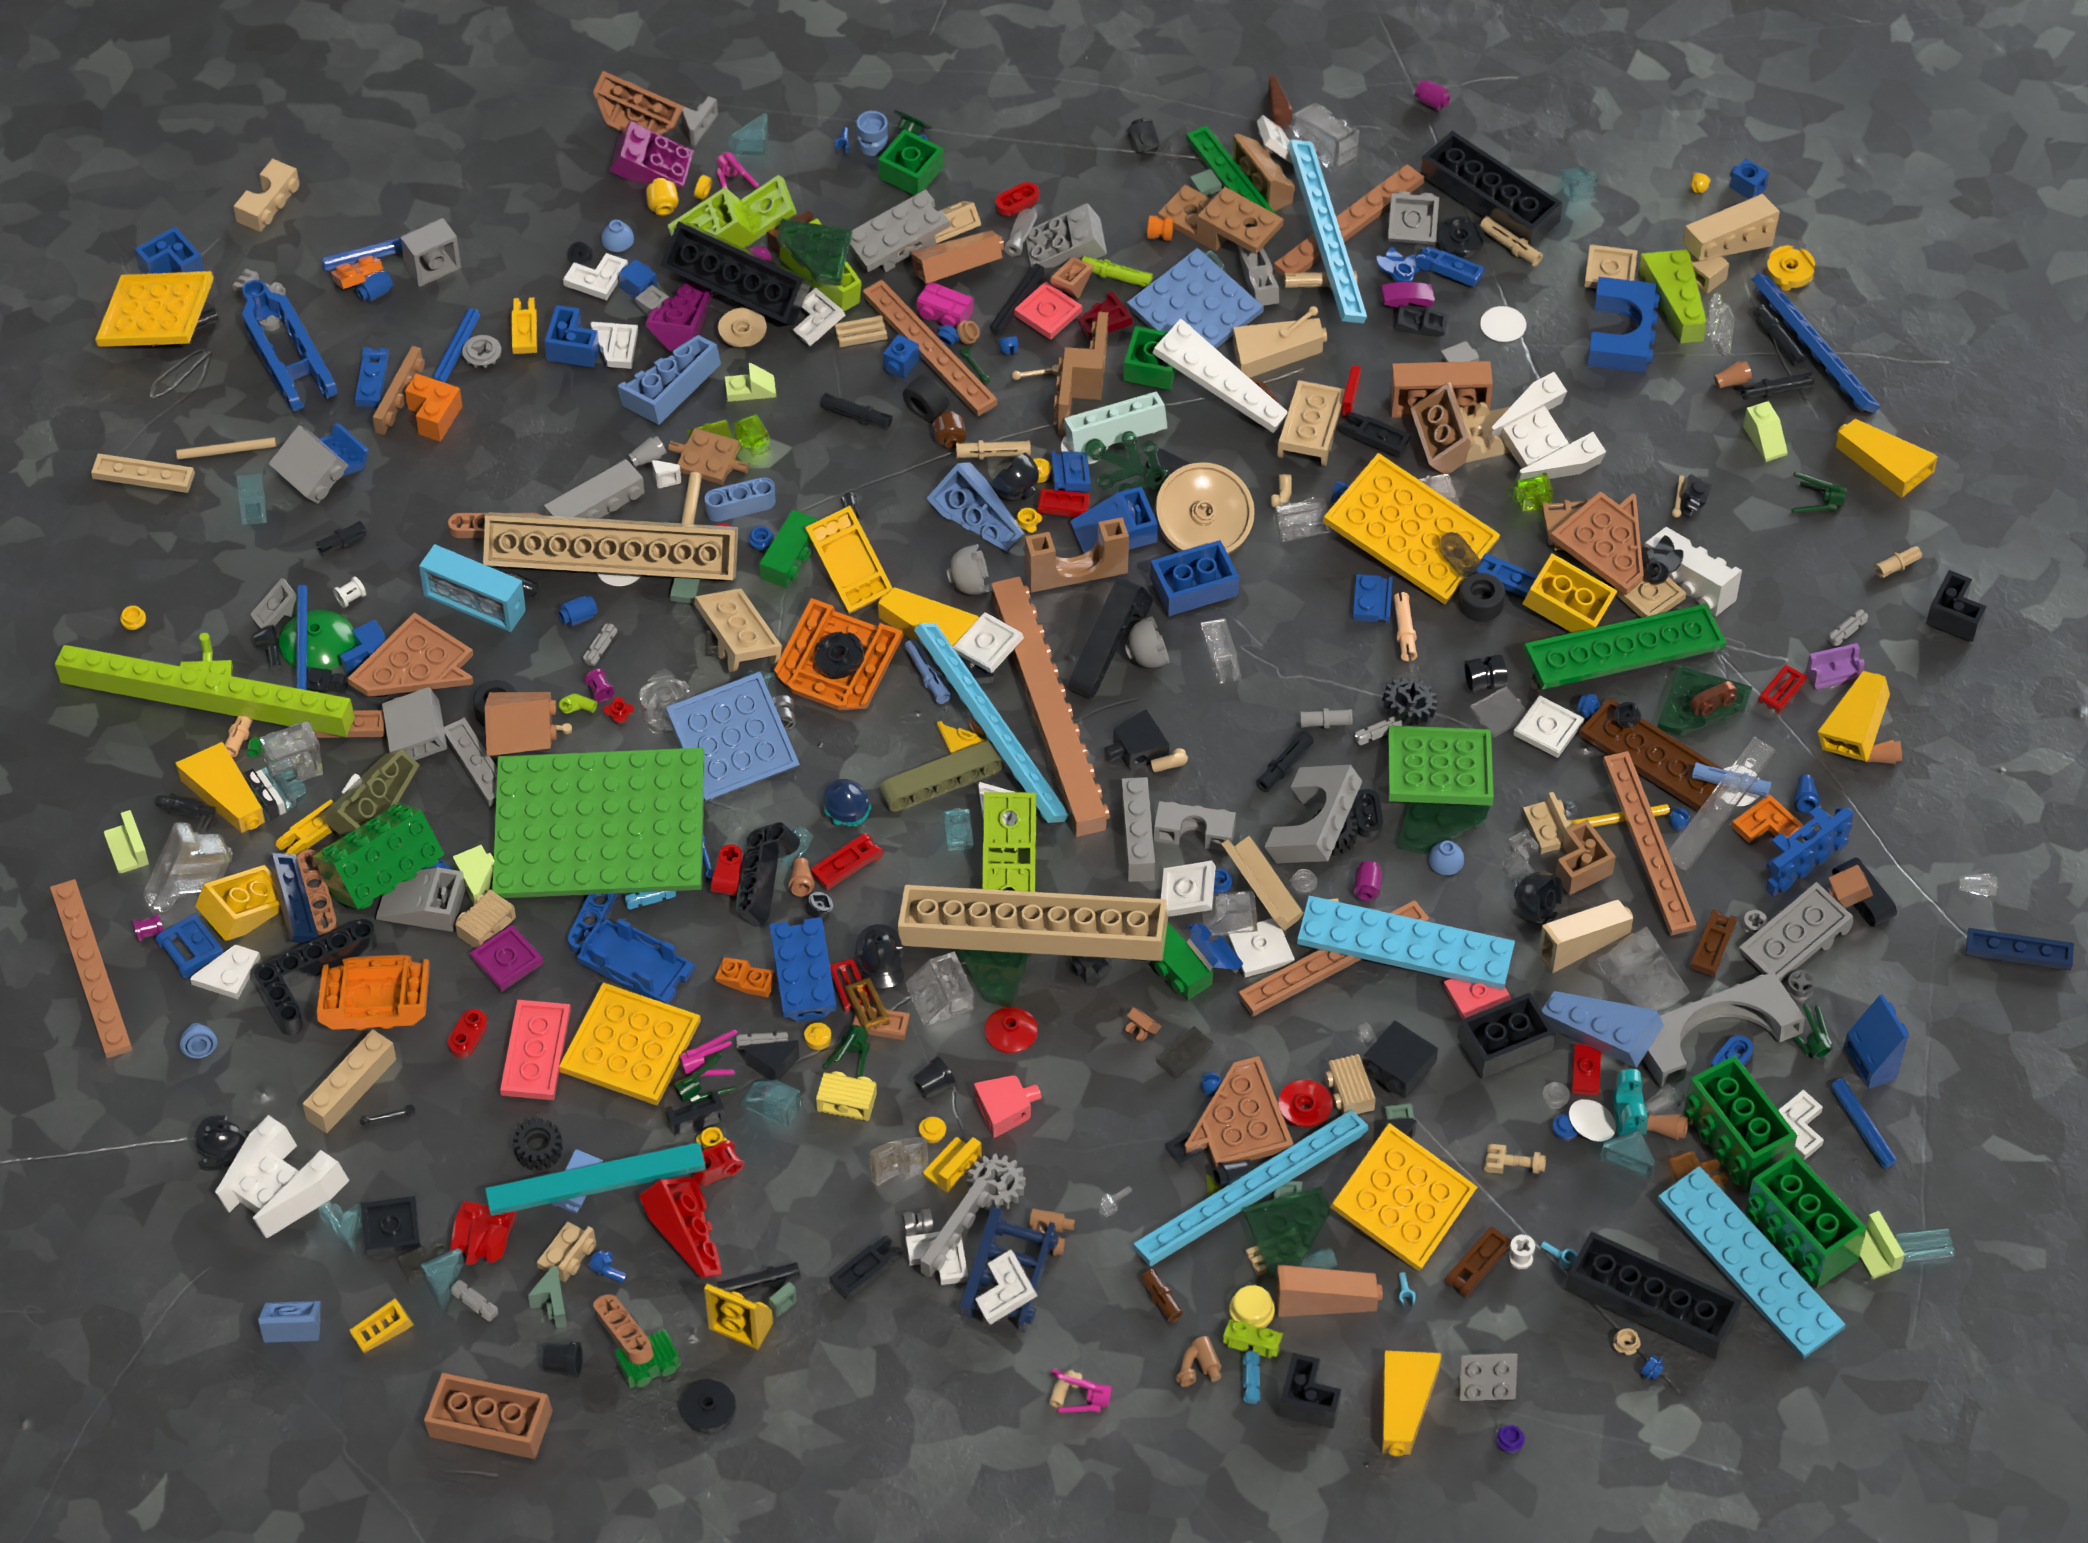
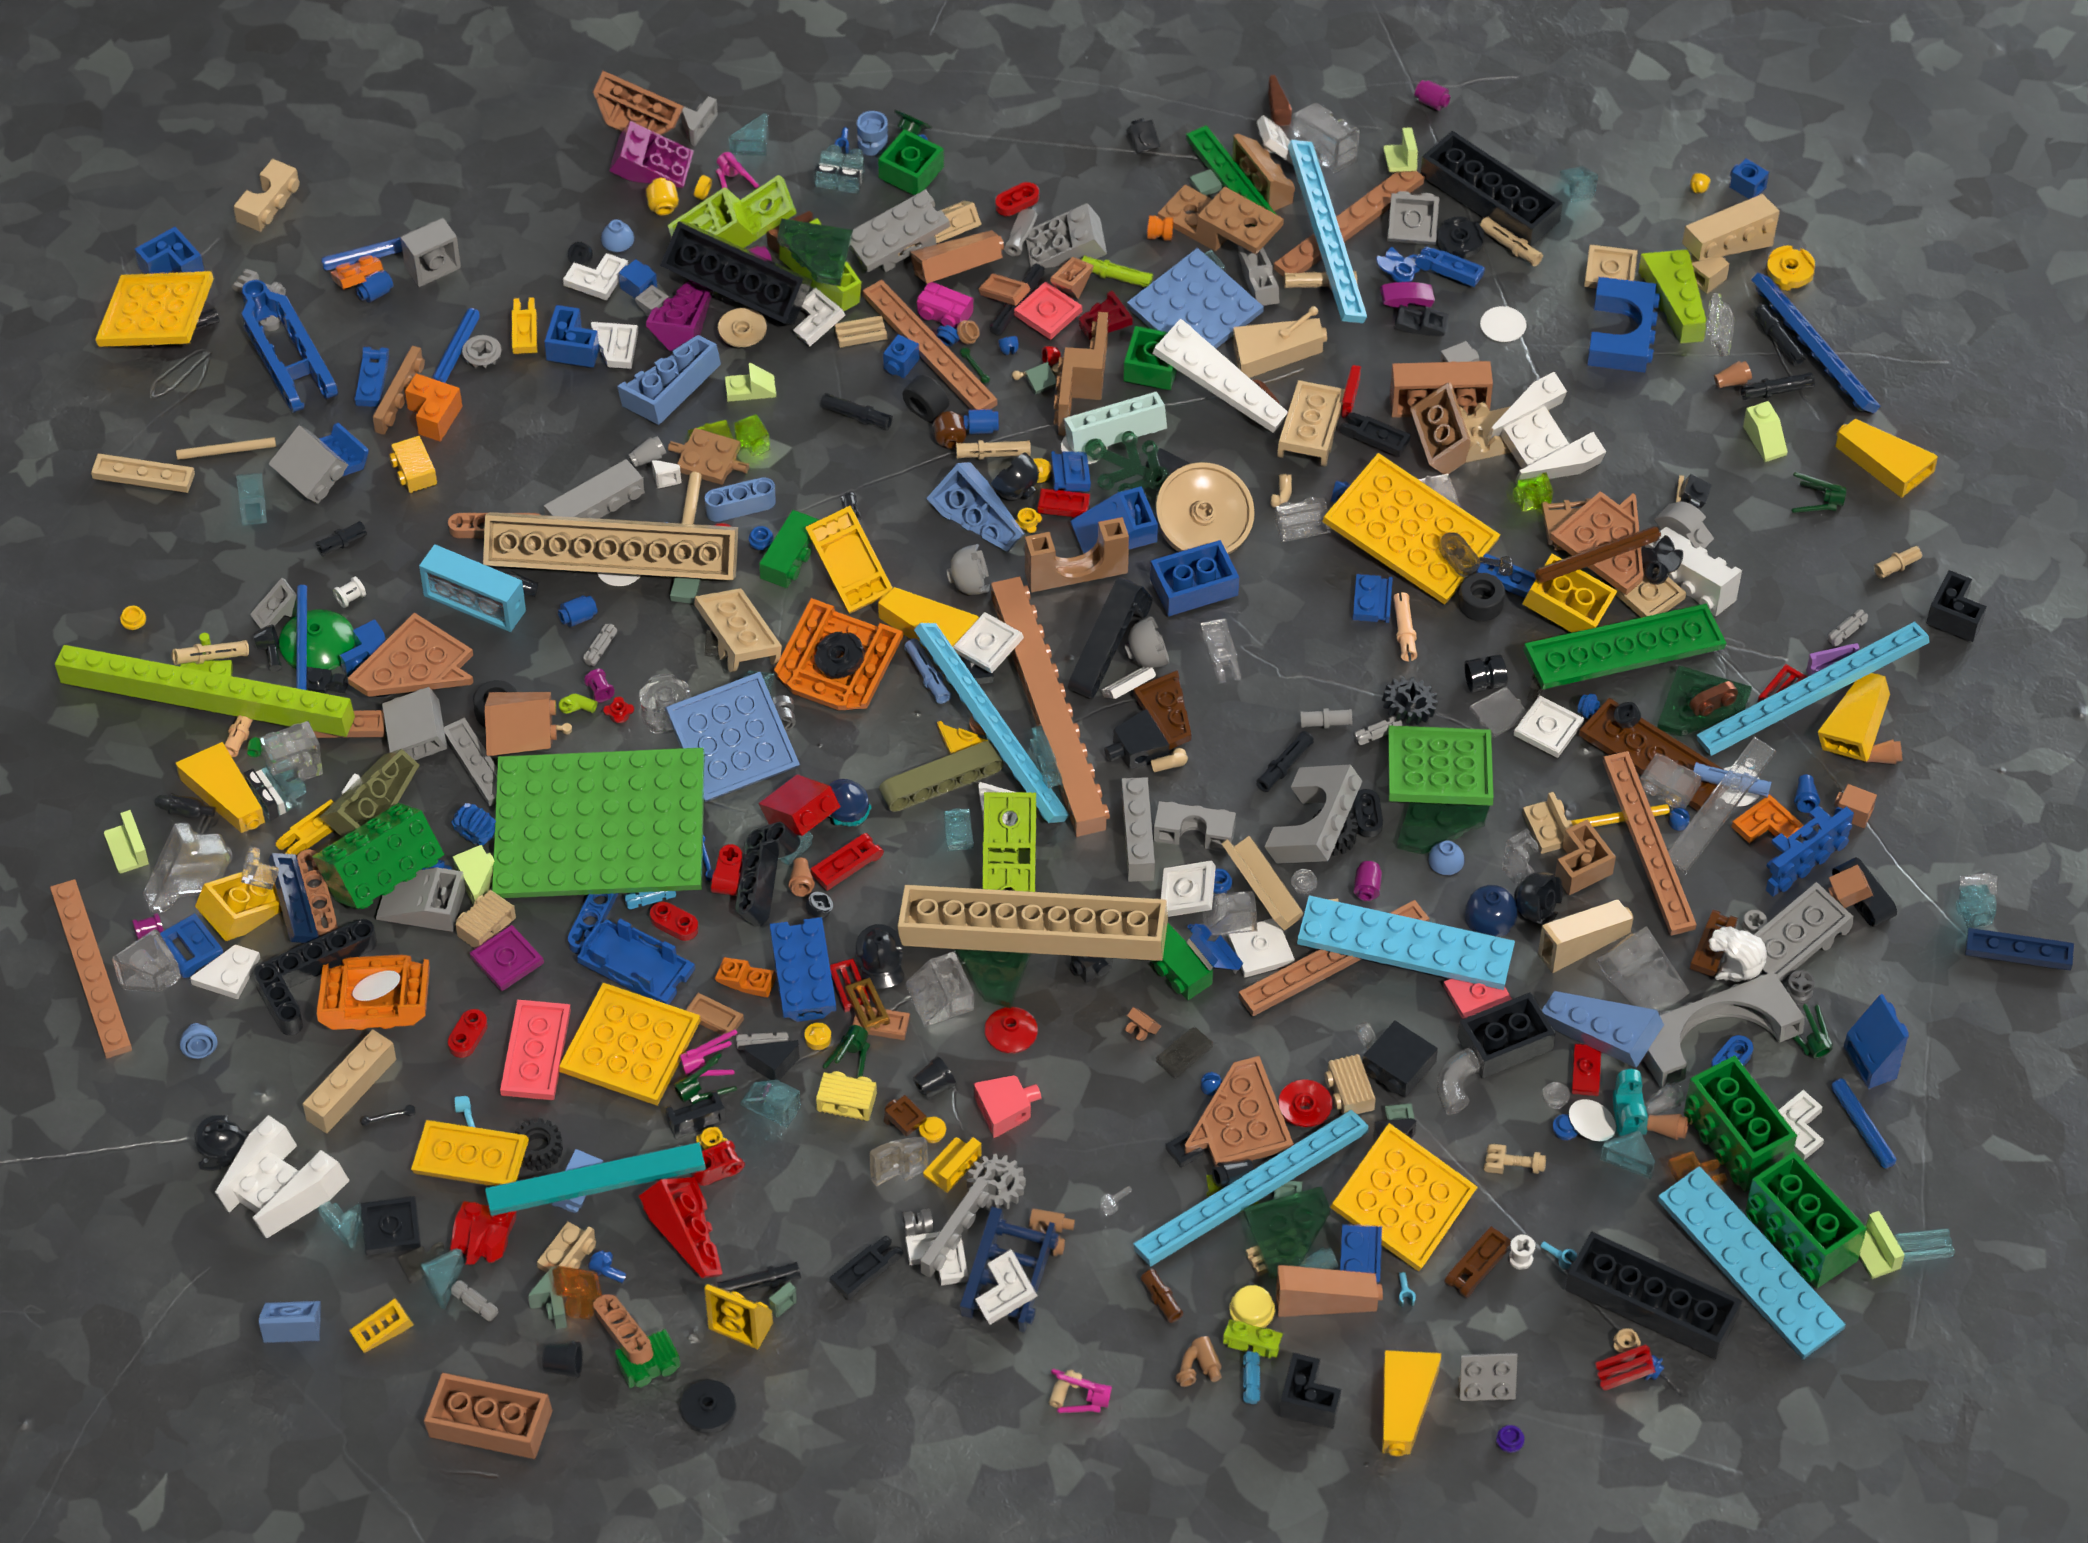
none -> clear slope [112,929,181,992]
none -> tan pin [172,640,249,665]
none -> clear panel [241,846,279,890]
none -> white sticker [353,971,400,1001]
none -> yellow brick [389,436,437,493]
none -> yellow plate [411,1120,529,1186]
none -> blue gear [452,803,496,846]
none -> medium azure hand [455,1096,476,1128]
none -> clear orange hinge [552,1266,602,1320]
none -> red plate [650,902,699,941]
none -> medium nougat tile [686,993,744,1039]
none -> red brick [758,775,841,836]
none -> clear light blue hips [814,145,864,194]
none -> reddish brown bracket [883,1095,927,1137]
none -> blue brick [964,409,999,435]
none -> nougat tile [978,274,1030,305]
none -> sand green tile [1025,362,1057,395]
none -> clear light blue hinge [1029,726,1063,788]
none -> red hinge [1042,346,1061,366]
none -> white tile [1101,667,1156,699]
none -> reddish brown wing [1133,670,1192,750]
none -> blue plate [1340,1224,1382,1282]
none -> yellowish green panel [1383,128,1418,172]
none -> clear cylinder [1437,1048,1480,1115]
none -> dark blue cylinder [1465,885,1517,937]
none -> clear smoke hand [1479,556,1513,576]
none -> reddish brown axle [1534,526,1661,583]
none -> red tile [1595,1344,1655,1391]
none -> clear brick [1640,753,1701,809]
none -> light grey brick [1654,501,1714,549]
none -> medium azure plate [1697,622,1930,756]
none -> white hair [1709,927,1767,982]
none -> nougat brick [1834,784,1877,829]
none -> clear light blue brick [1956,884,1997,929]

